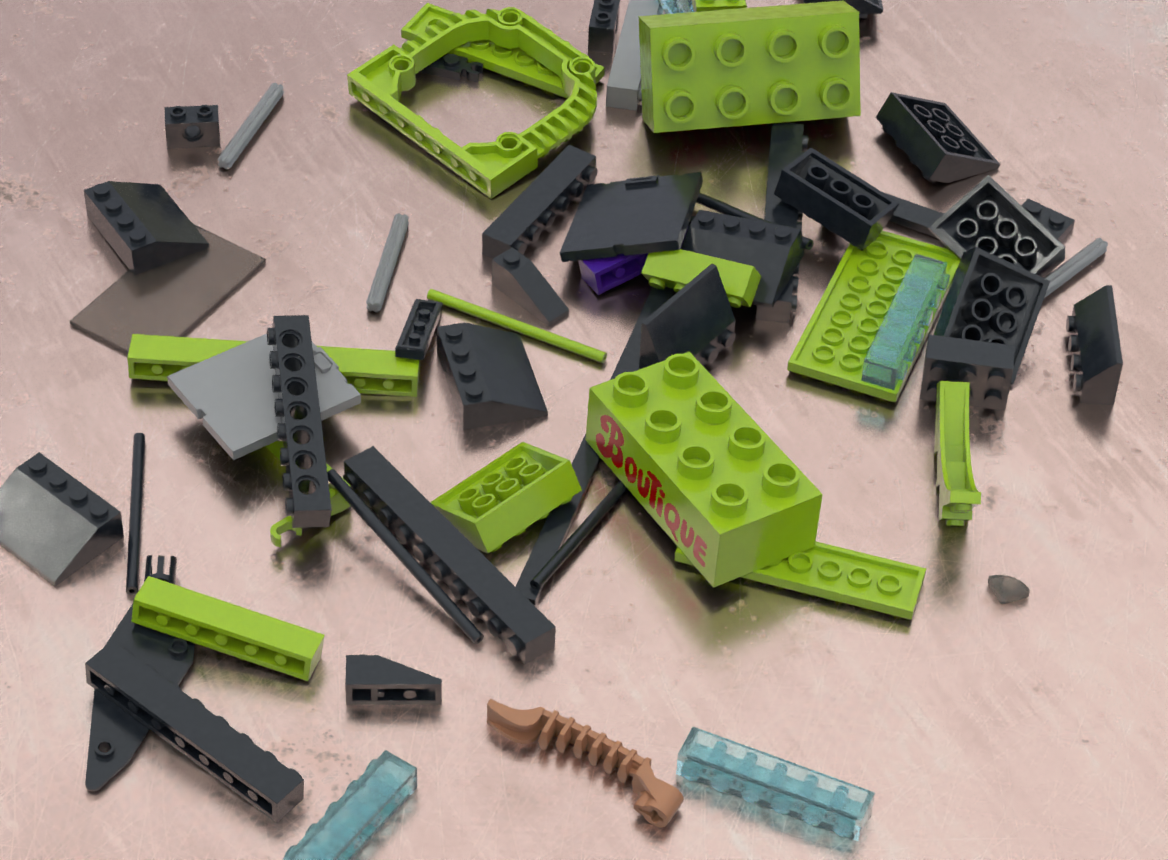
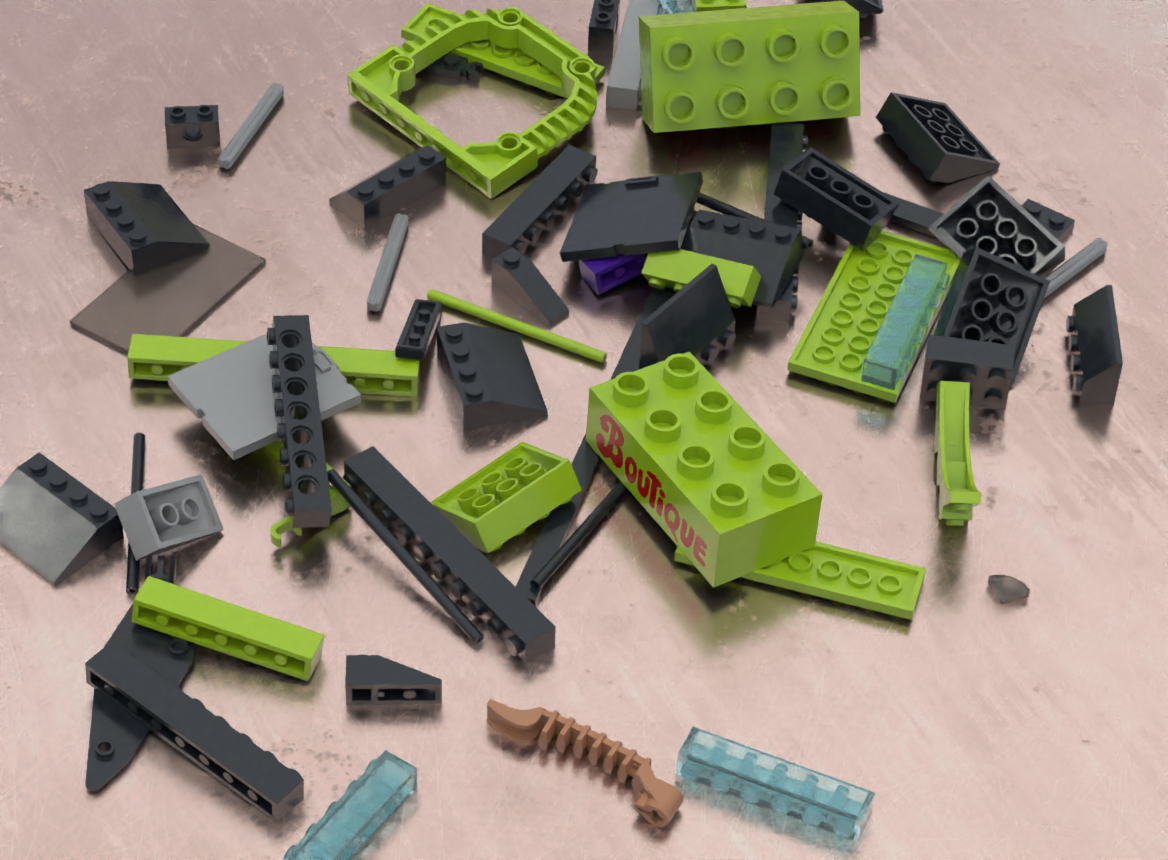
none -> light grey slope [114,474,224,561]
none -> black slope [329,145,446,230]

